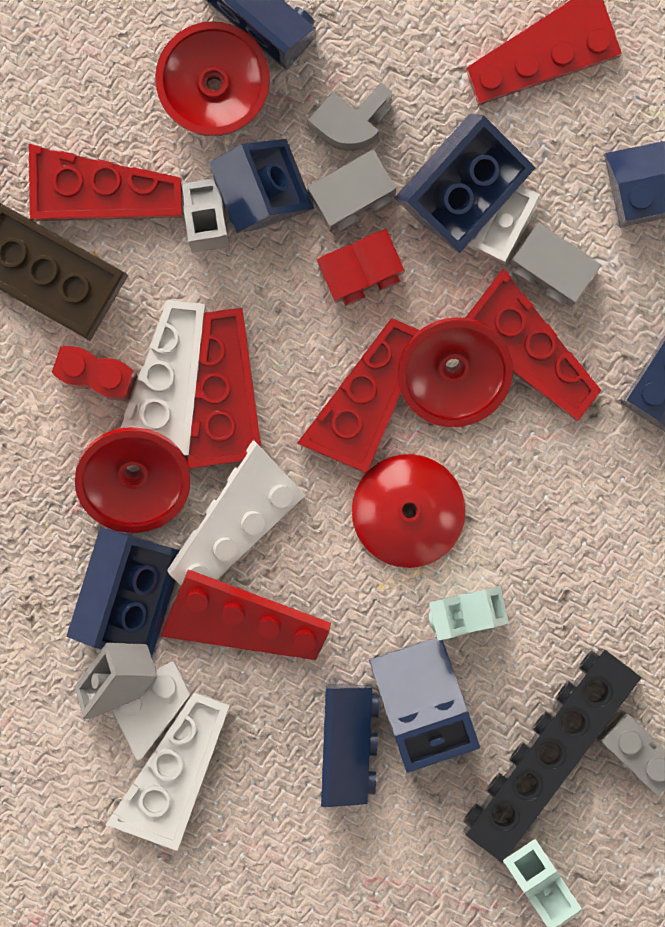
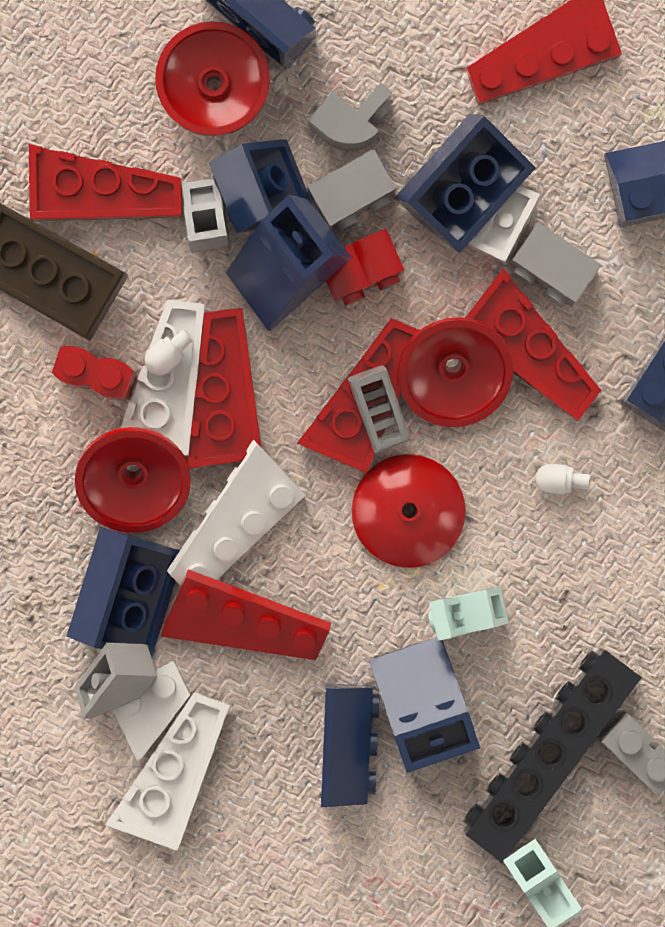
none -> white cylinder [144,329,194,375]
none -> dark blue slope [226,195,352,331]
none -> light grey slope [347,365,411,453]
none -> white cylinder [536,464,590,495]

